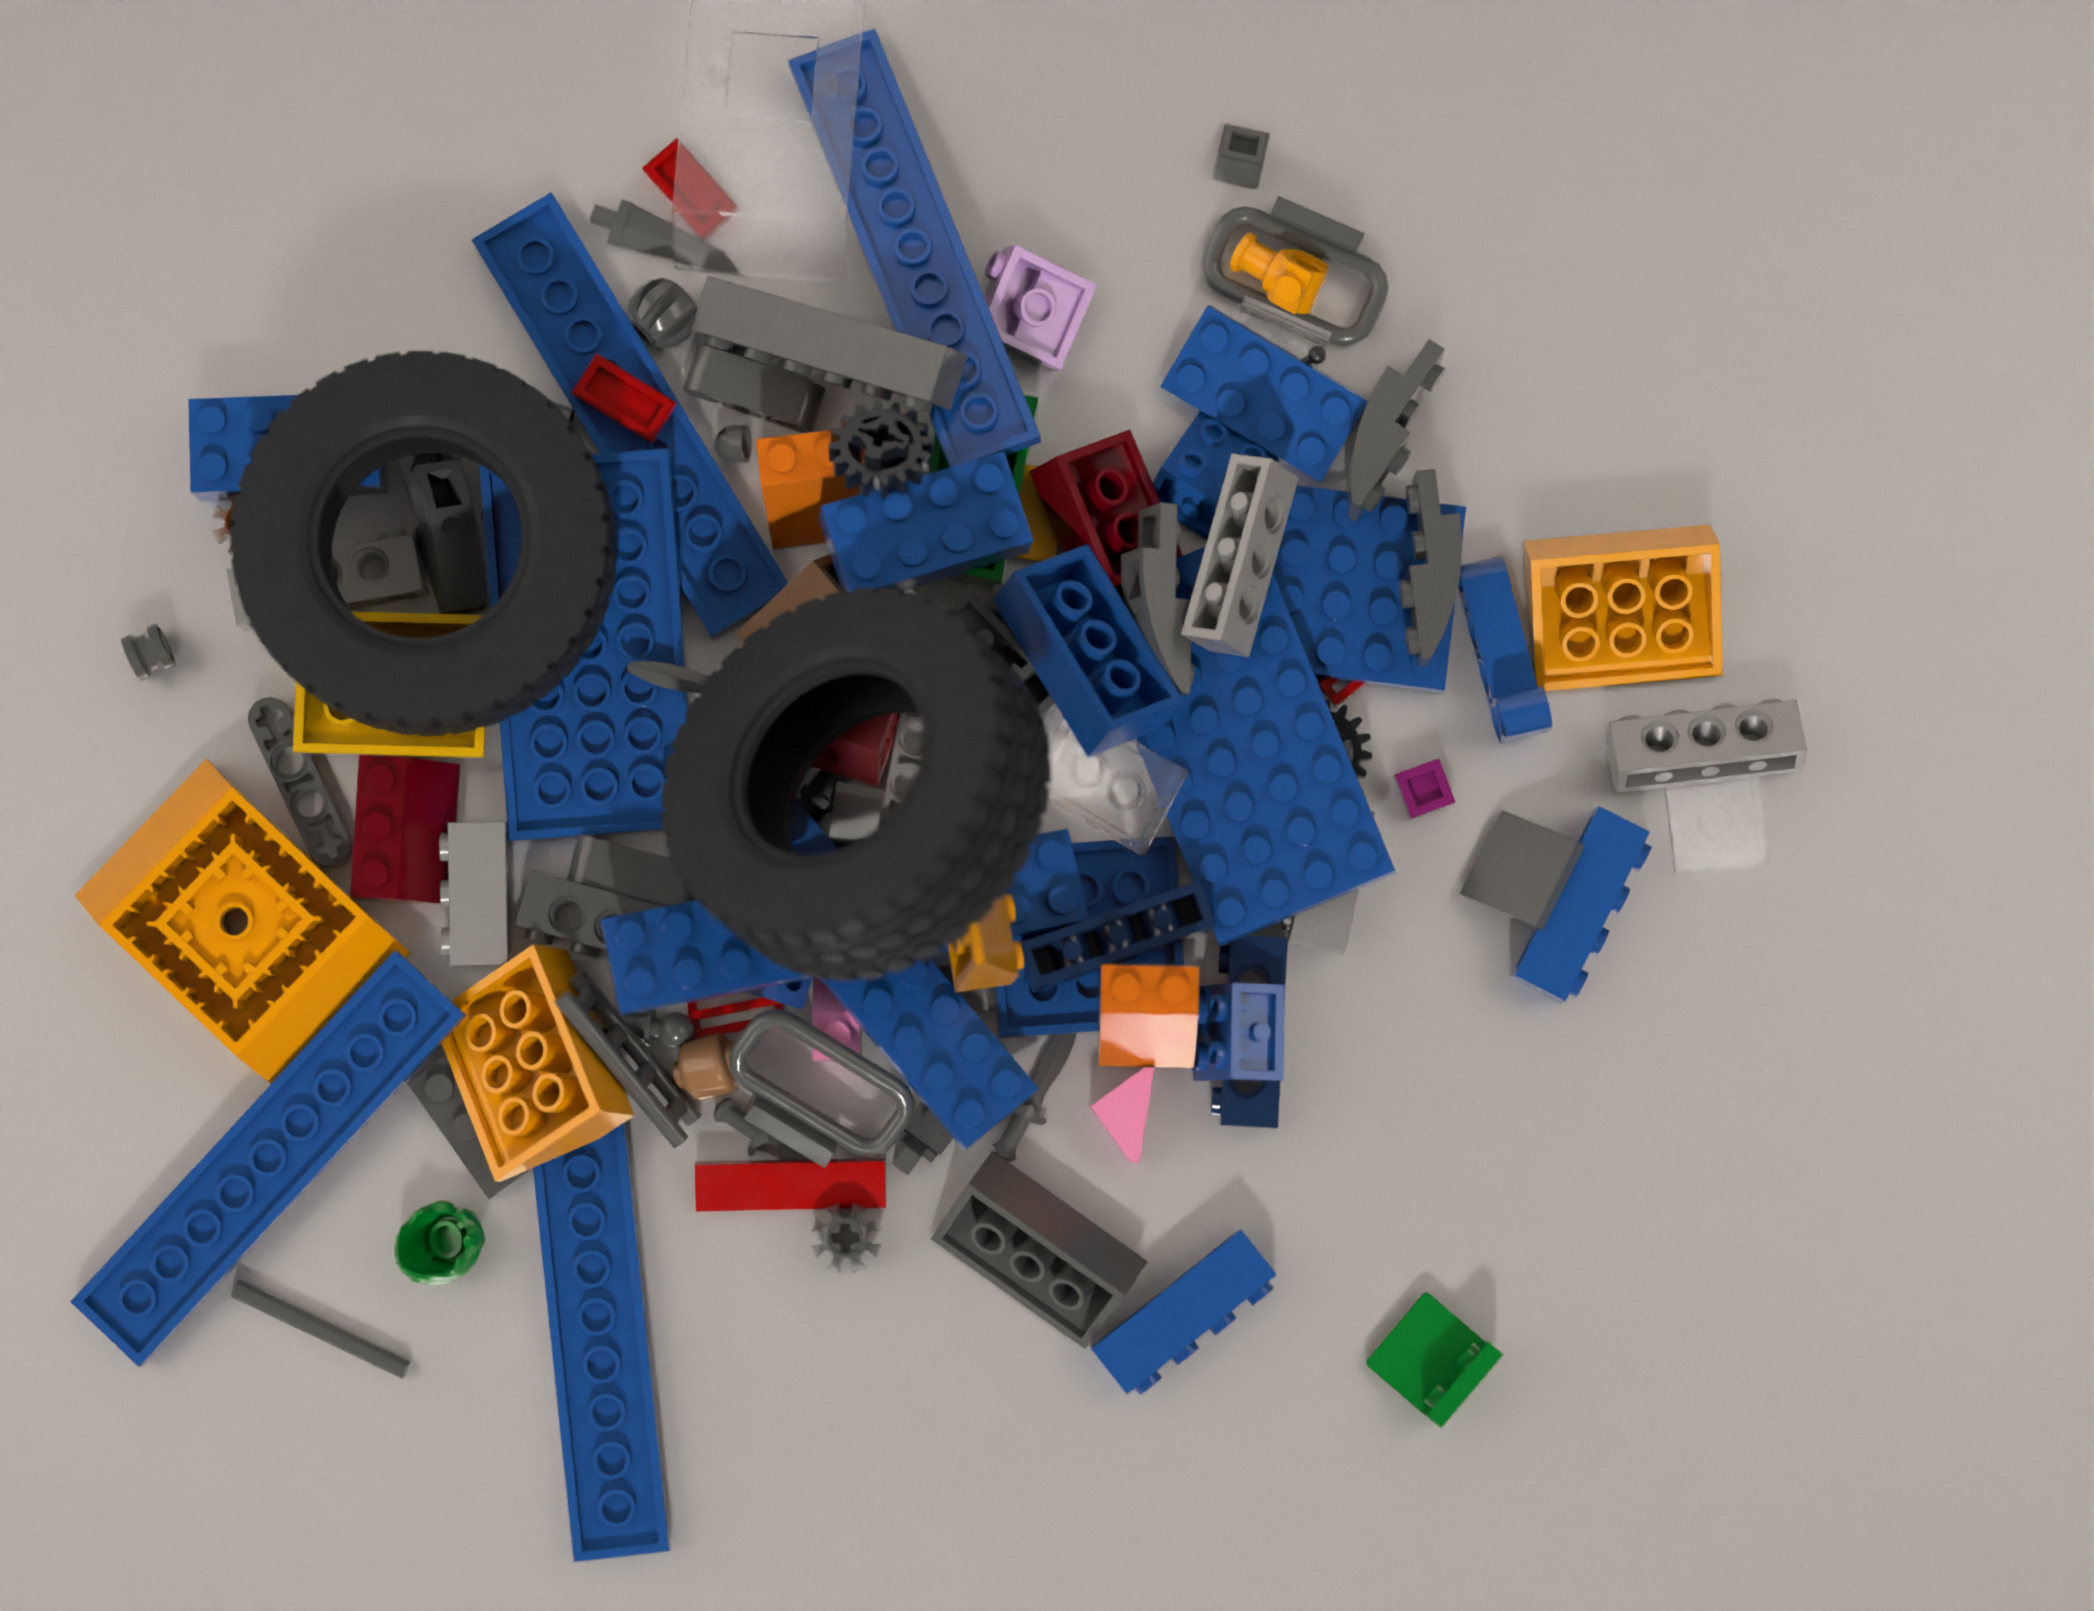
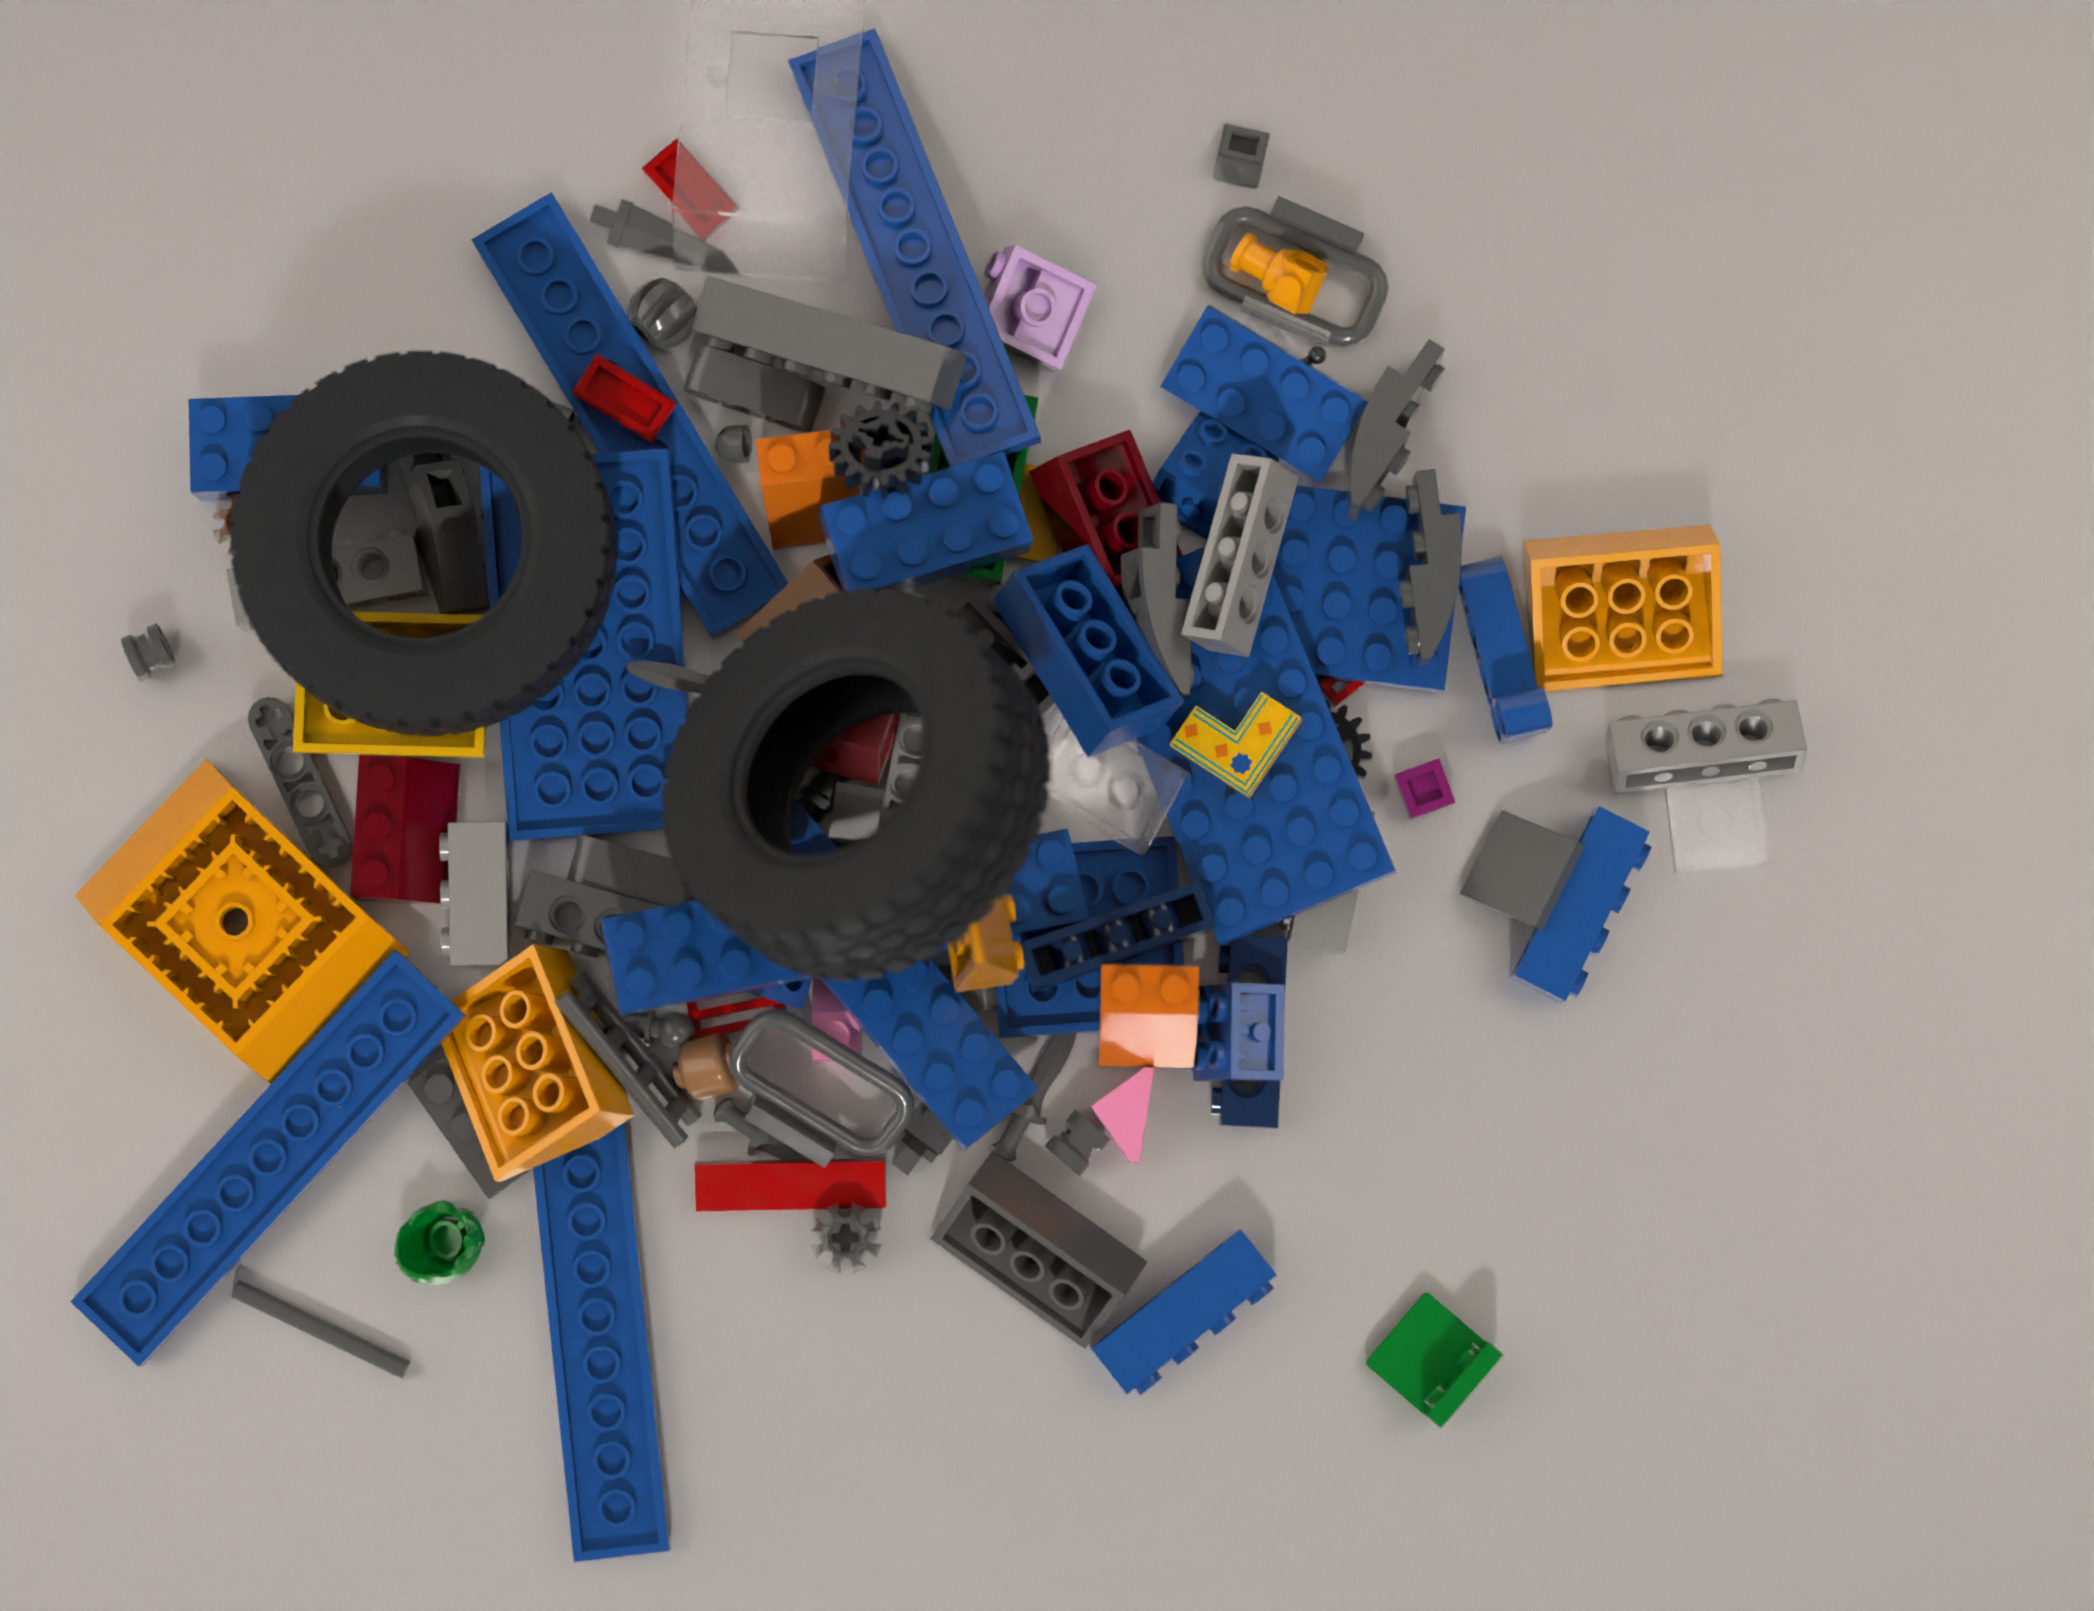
none -> dark grey wheel [1045,1110,1111,1176]
none -> yellow tile [1169,692,1303,799]

